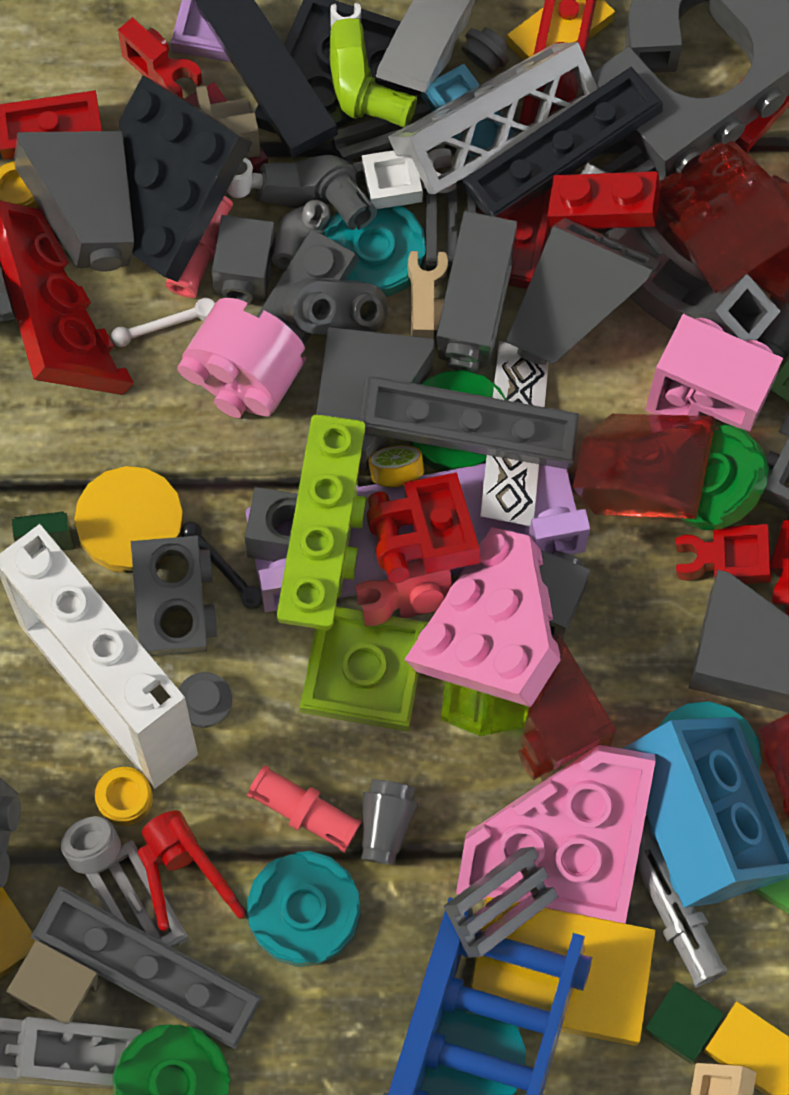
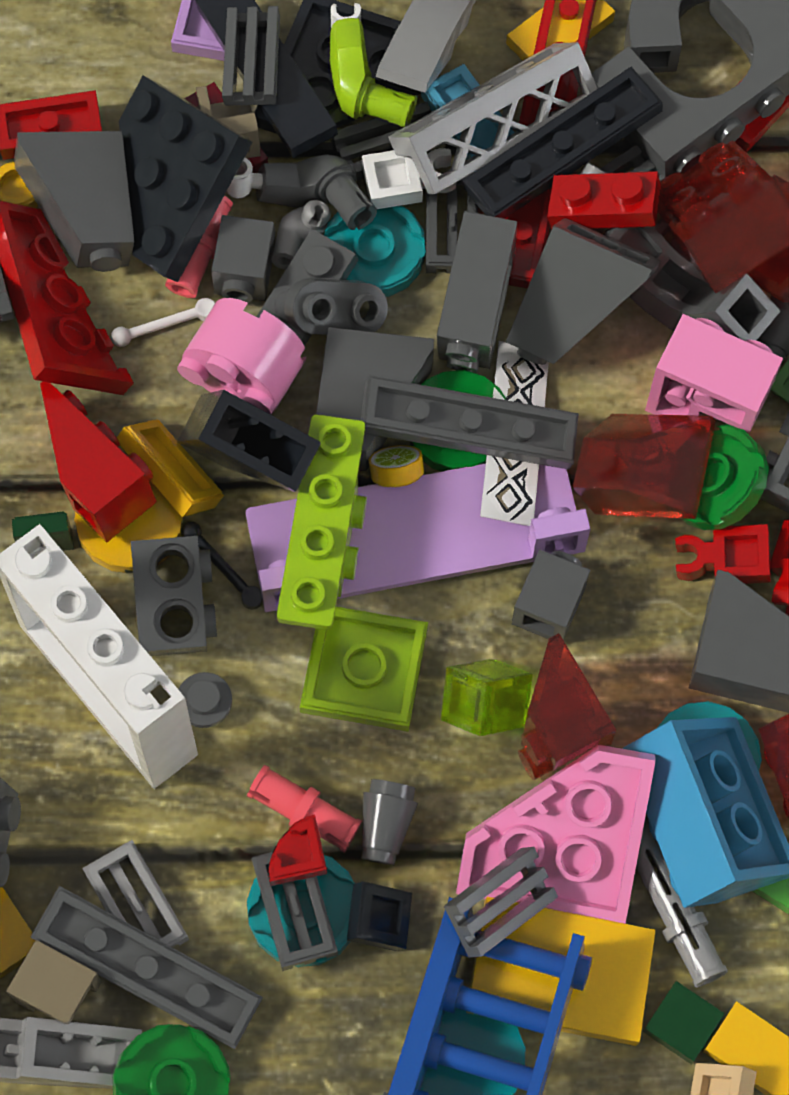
light grey tile [61,816,121,874] -> none
yellow tile [95,767,153,826] -> none
red plate [118,17,202,98] -> none
red plant [137,810,247,931] -> none
dark grey brick [245,487,298,562] -> none
coral plate [355,559,452,626] -> none
red plate [366,472,481,583] -> none
bright pink plate [404,527,561,707] -> none
tan plate [407,251,448,339] -> none
dark grey plate [461,27,510,74] -> none
none -> red slope [40,381,157,543]
none -> yellow tile [117,419,224,517]
none -> black slope [177,390,321,492]
none -> dark grey tile [222,6,280,106]
none -> dark grey tile [252,852,338,971]
none -> red tile [269,814,327,886]
none -> black tile [347,881,412,951]

